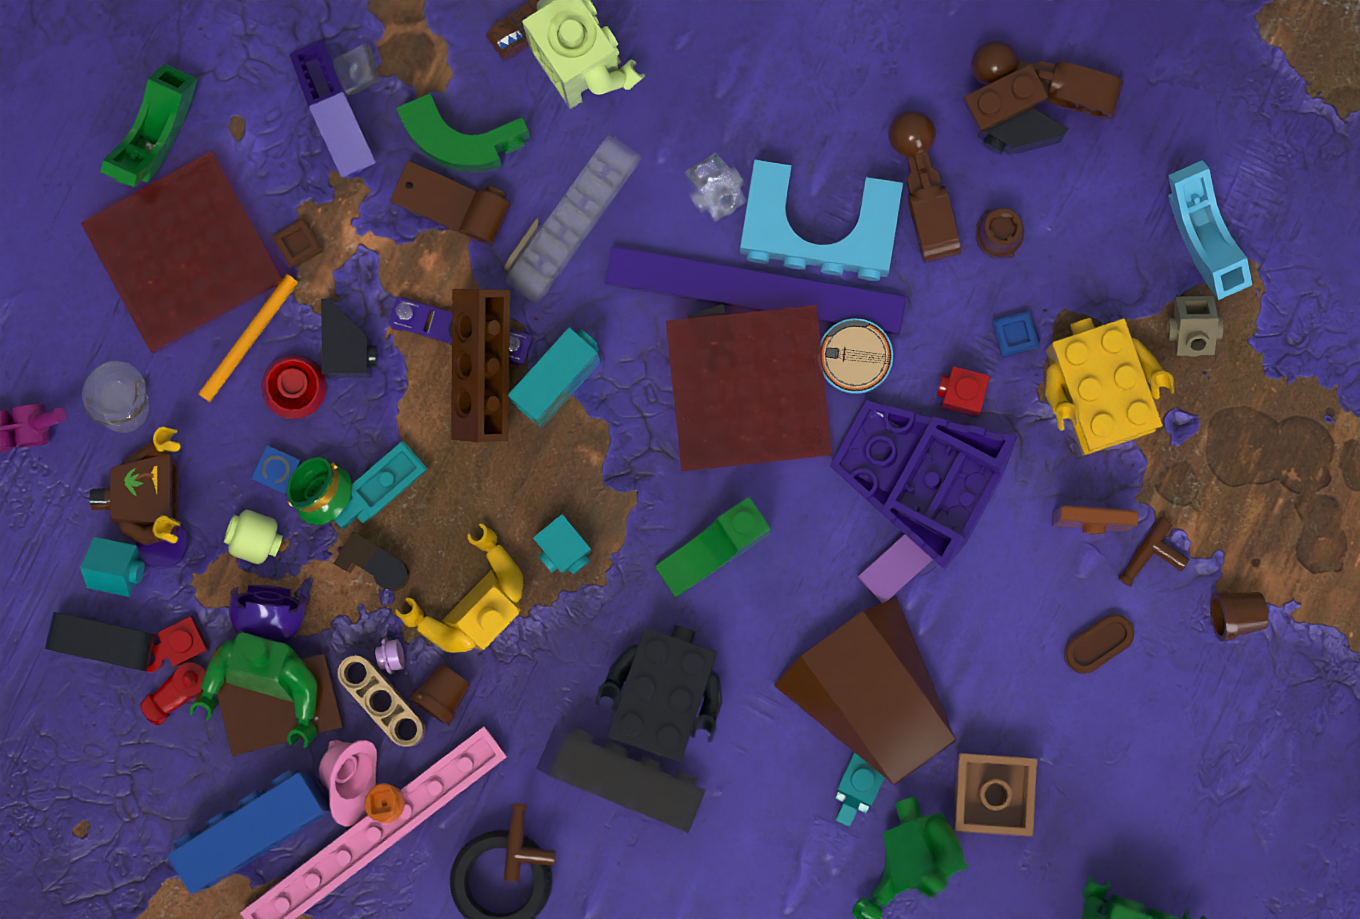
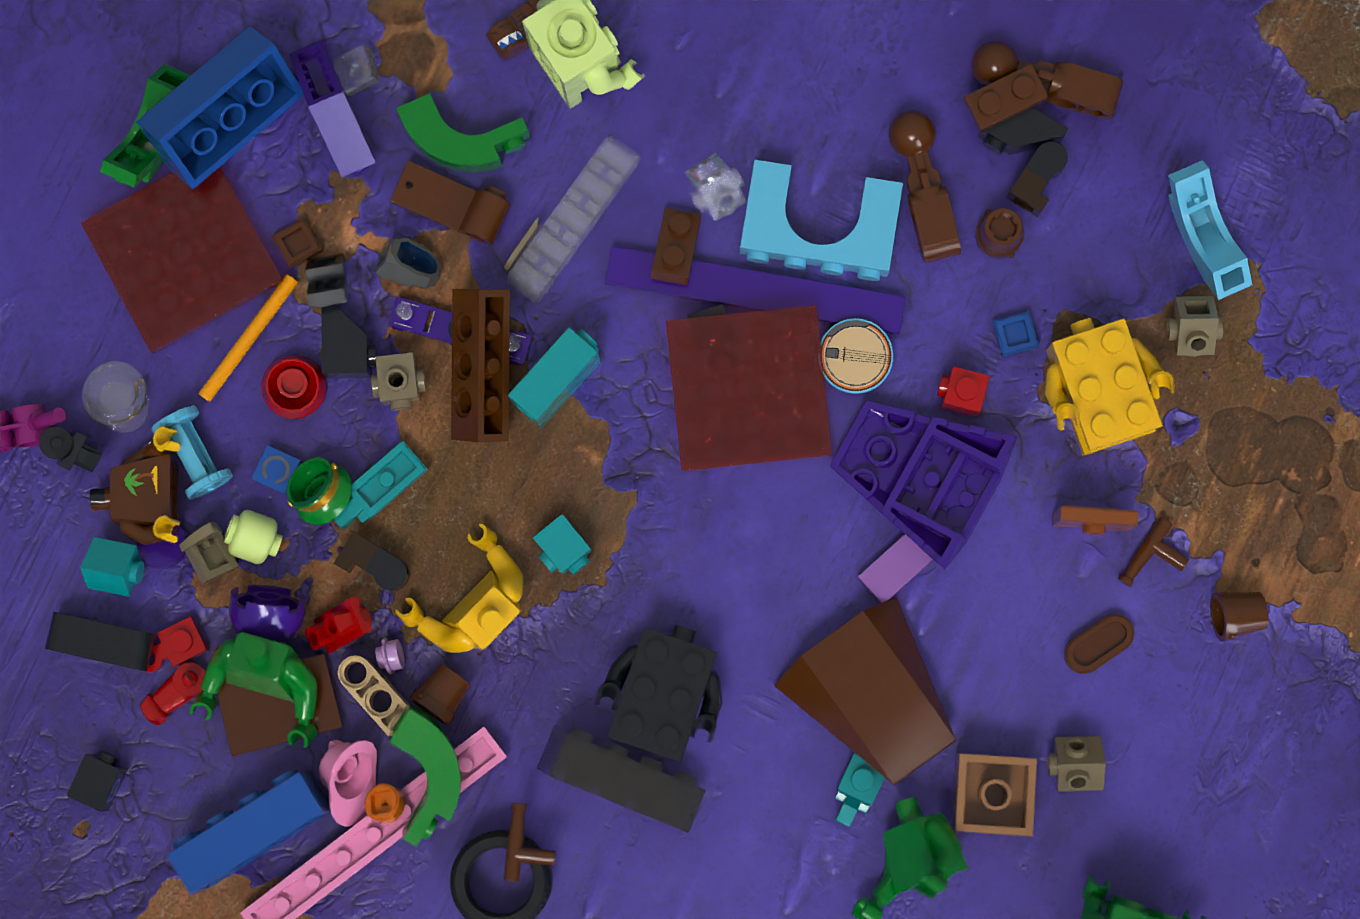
green arch [655,497,771,598] -> none
none -> black hips [39,426,102,473]
none -> black brick [66,750,128,812]
none -> blue brick [136,26,304,190]
none -> medium azure hose [151,405,233,500]
none -> dark tan tile [179,522,239,585]
none -> black slope [305,253,347,309]
none -> red hips [305,596,372,654]
none -> dark tan brick [371,352,427,411]
none -> dark grey rock [373,235,441,288]
none -> green arch [389,703,461,847]
none -> reddish brown plate [651,208,701,286]
none -> leg [1007,142,1068,218]
none -> dark tan brick [1047,736,1106,792]

